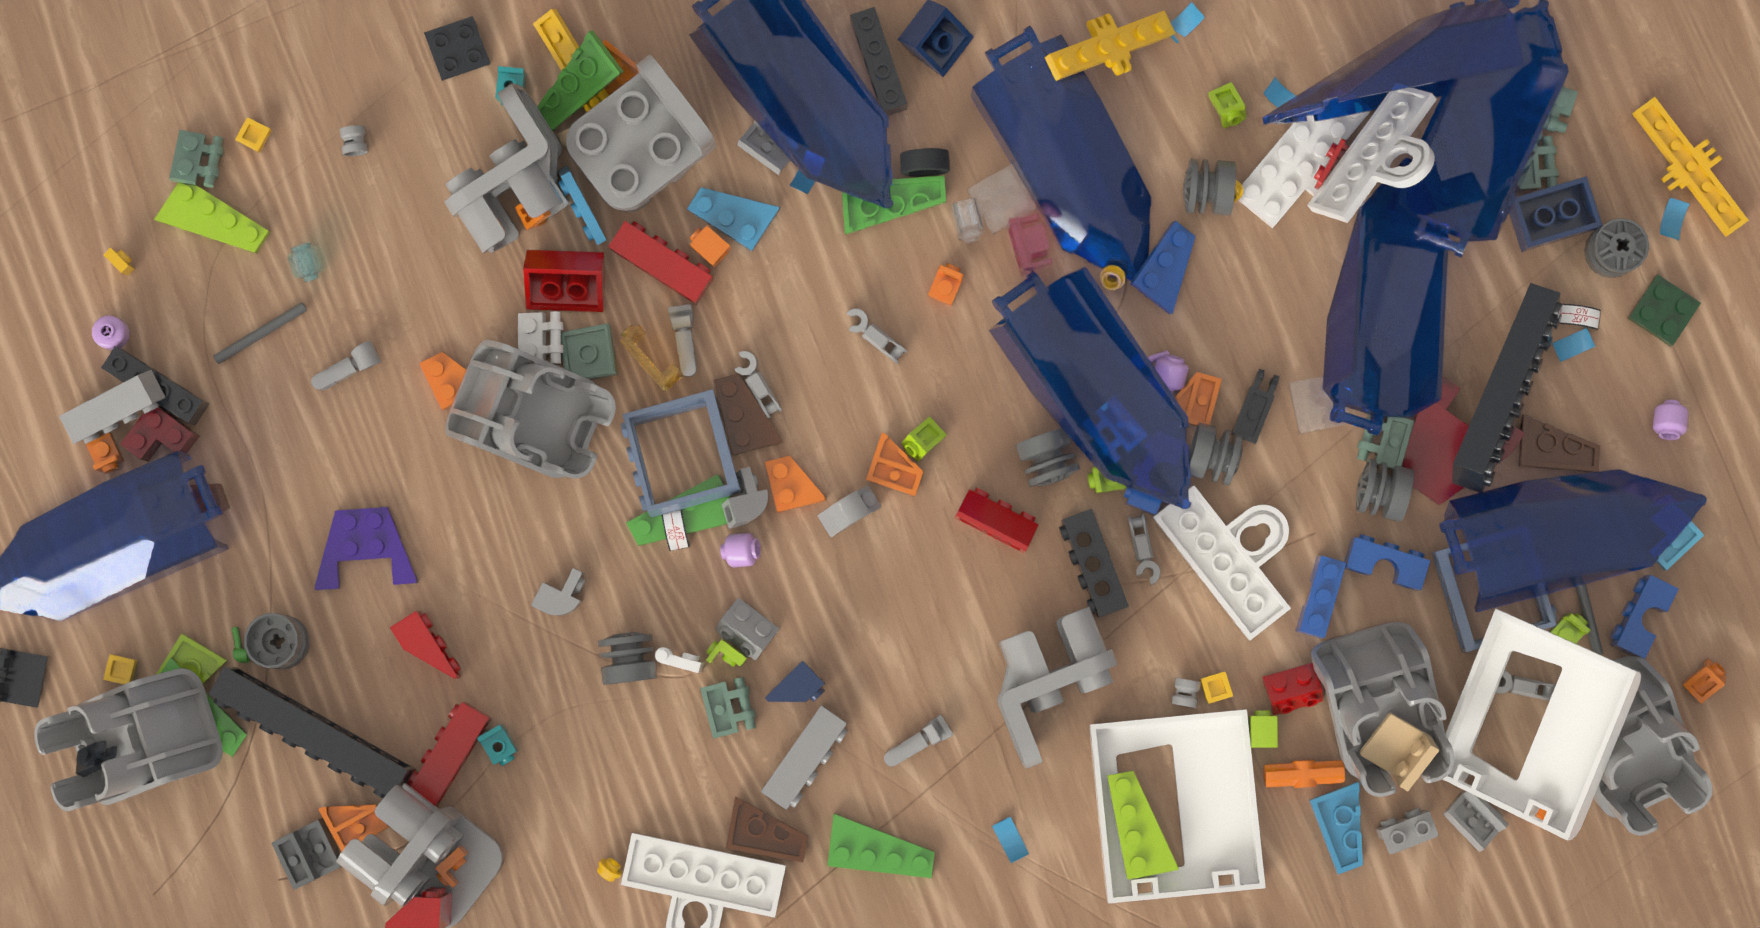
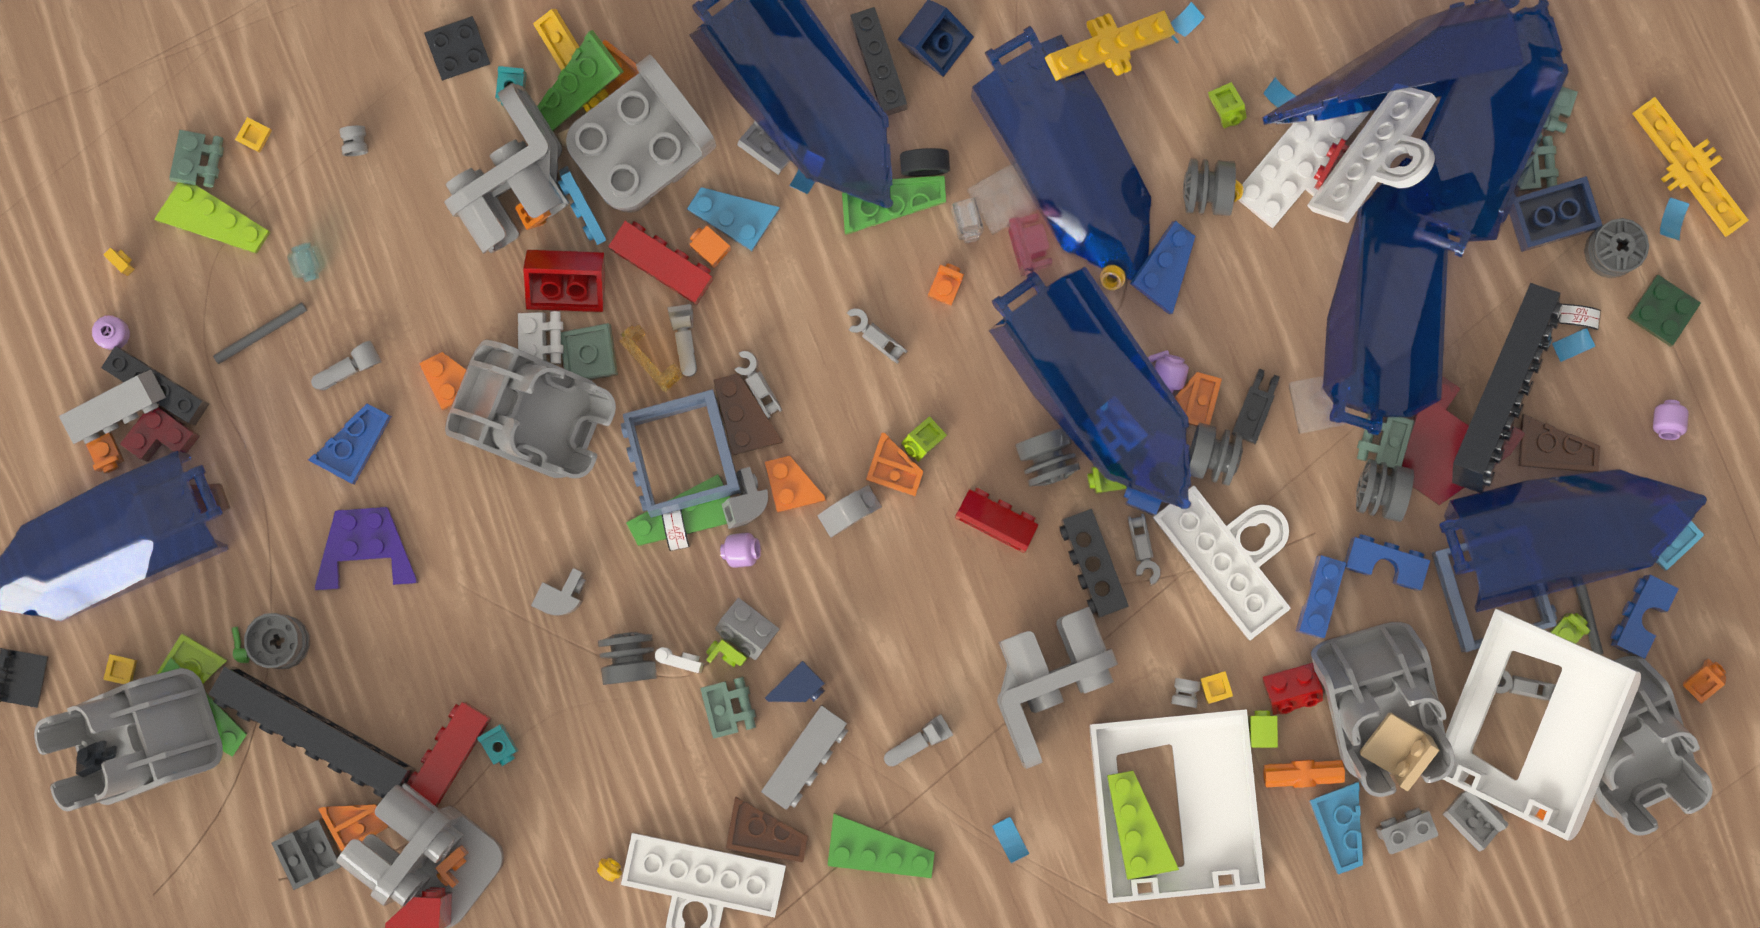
red slope [390,611,461,679] -> none
none -> blue wing [308,404,392,485]

